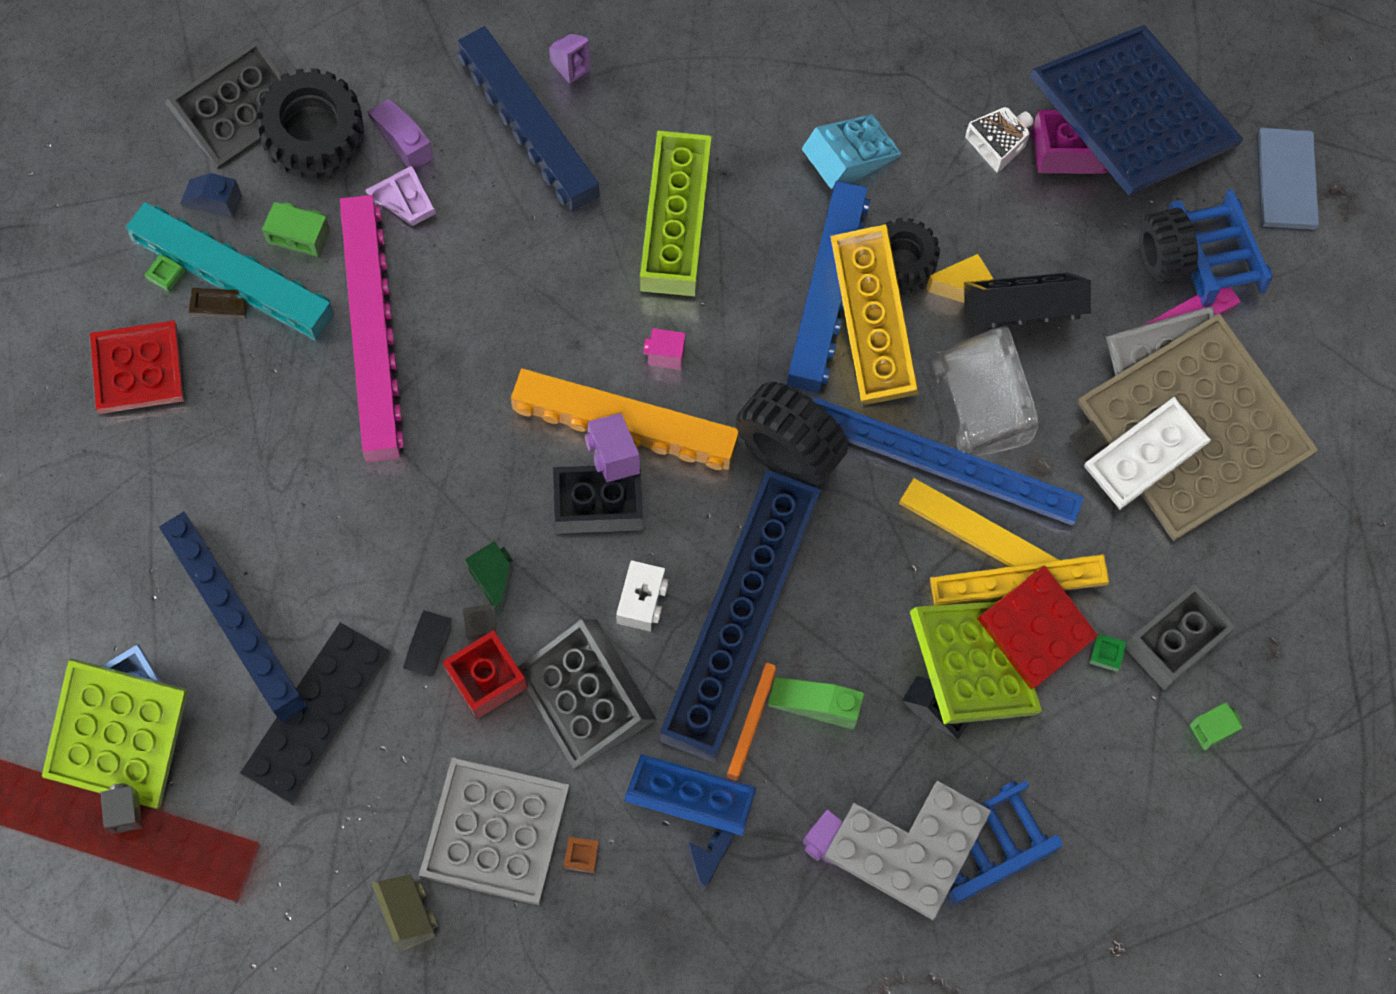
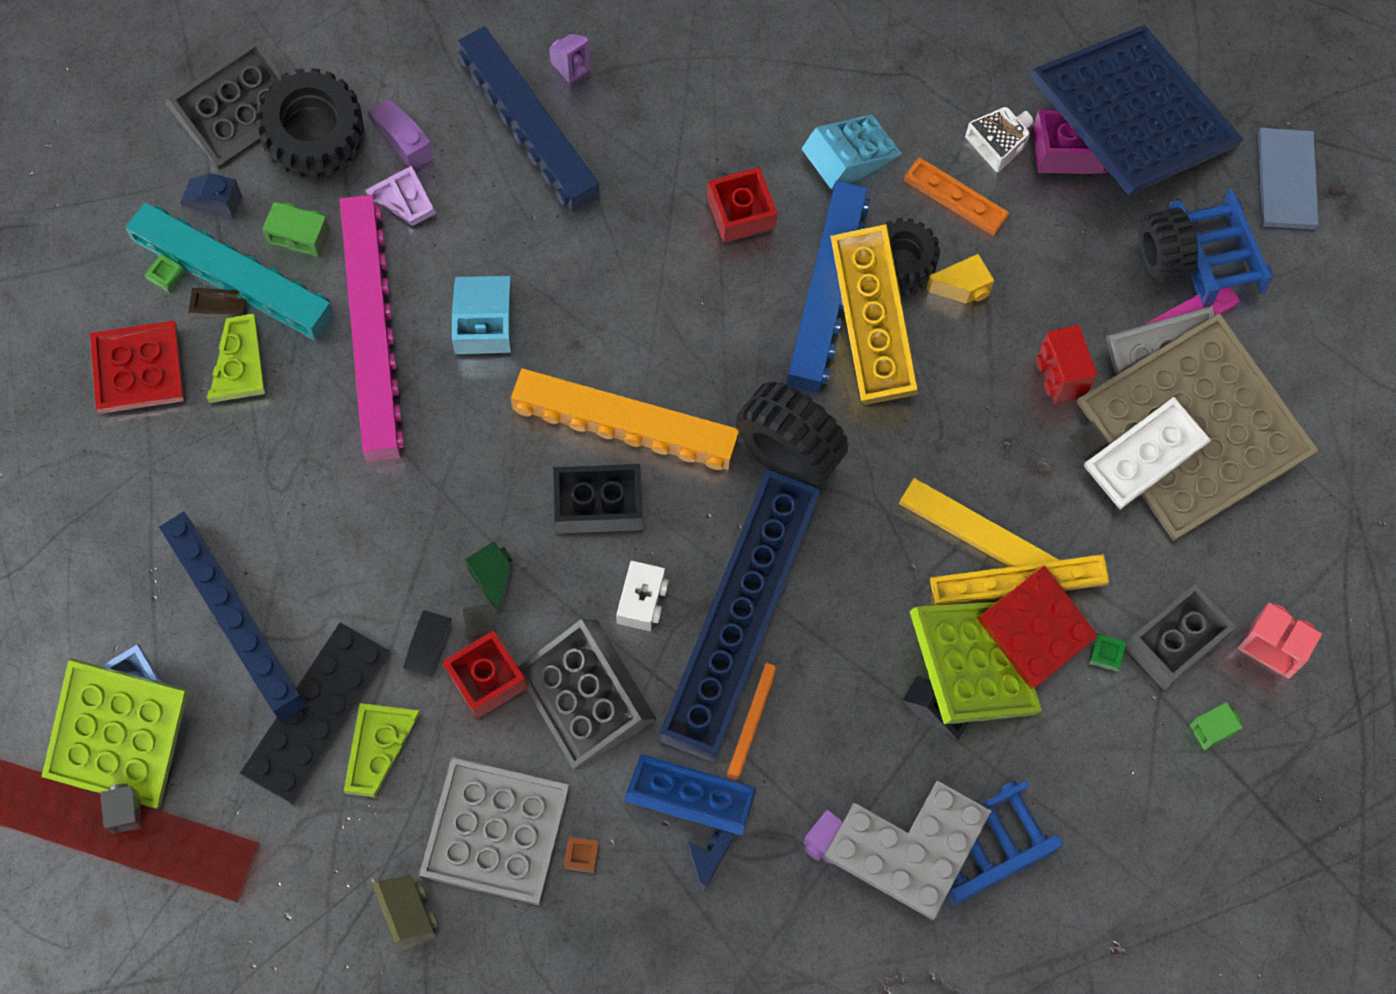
medium lavender brick [585,413,640,482] -> none
lime brick [640,131,712,297] -> none
dark pink brick [643,328,686,370] -> none
bright green slope [768,677,864,730] -> none
blue plate [814,397,1084,526] -> none
clear windscreen [932,326,1038,457] -> none
black brick [964,272,1091,328] -> none
none -> lime wing [207,314,266,403]
none -> lime wing [344,703,420,797]
none -> medium azure slope [452,276,511,354]
none -> red brick [706,167,778,243]
none -> orange tile [903,157,1010,236]
none -> red brick [1035,325,1097,405]
none -> coral piece [1237,602,1322,679]

